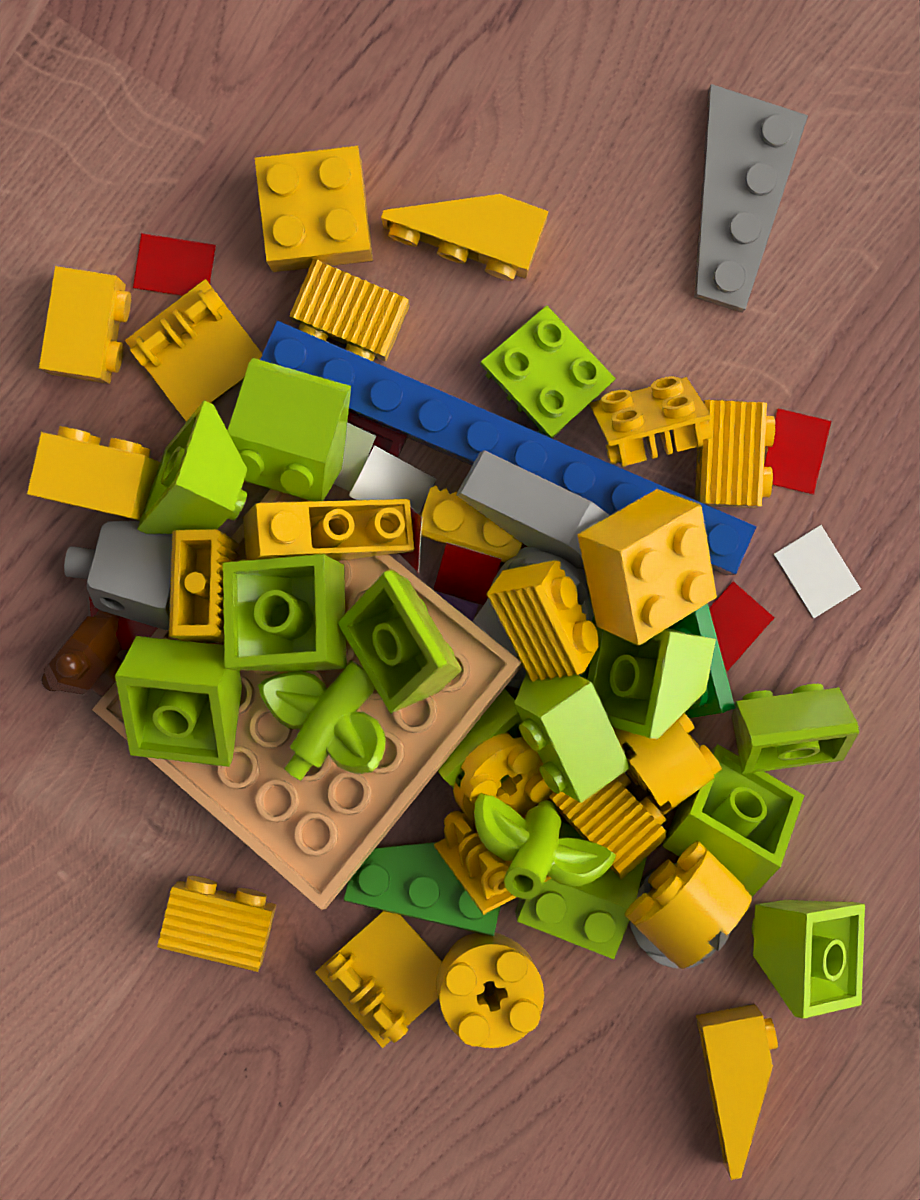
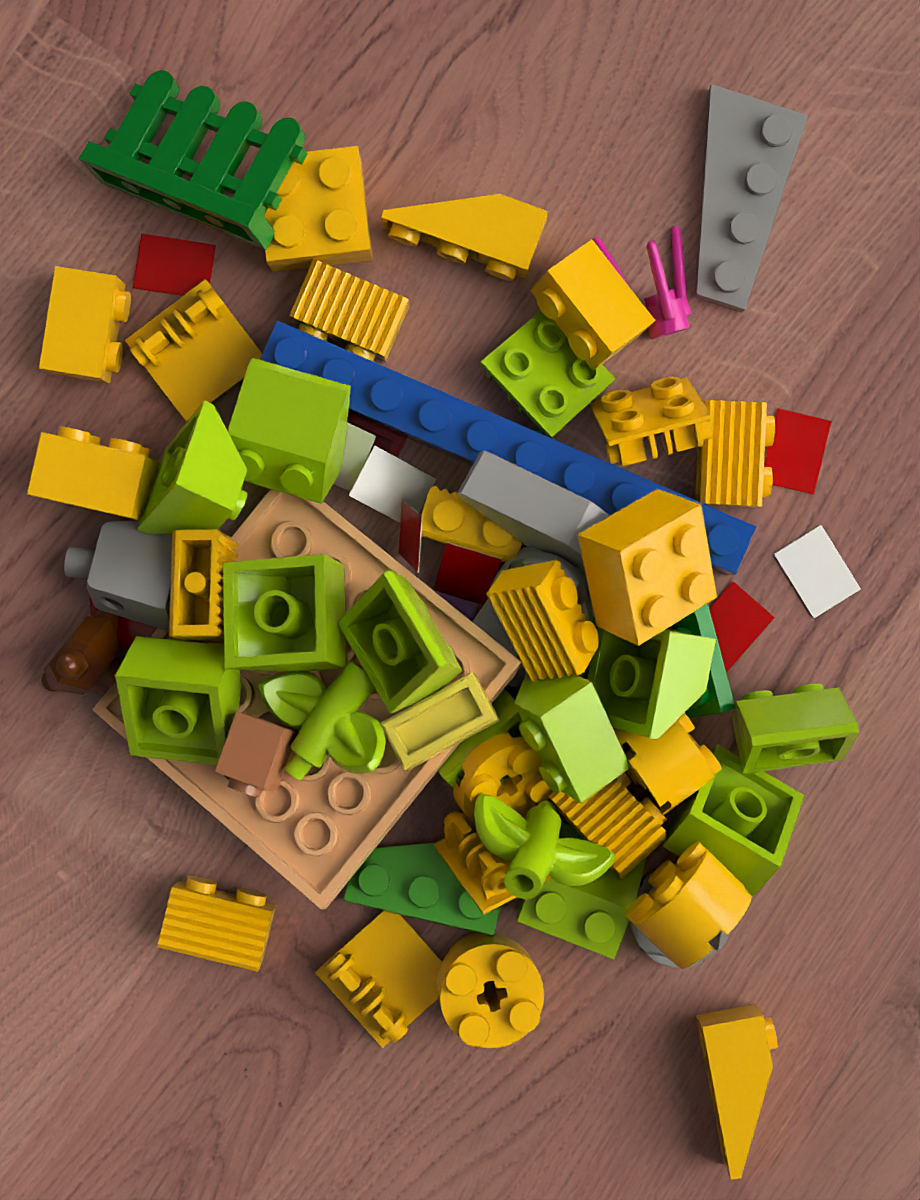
yellow slope [243,499,414,561] -> none
lime slope [752,900,865,1019] -> none
none -> green fence [79,70,308,250]
none -> nougat brick [215,711,298,797]
none -> light yellow tile [380,672,500,771]
none -> yellow brick [530,239,656,371]
none -> dark pink plant [593,226,692,340]

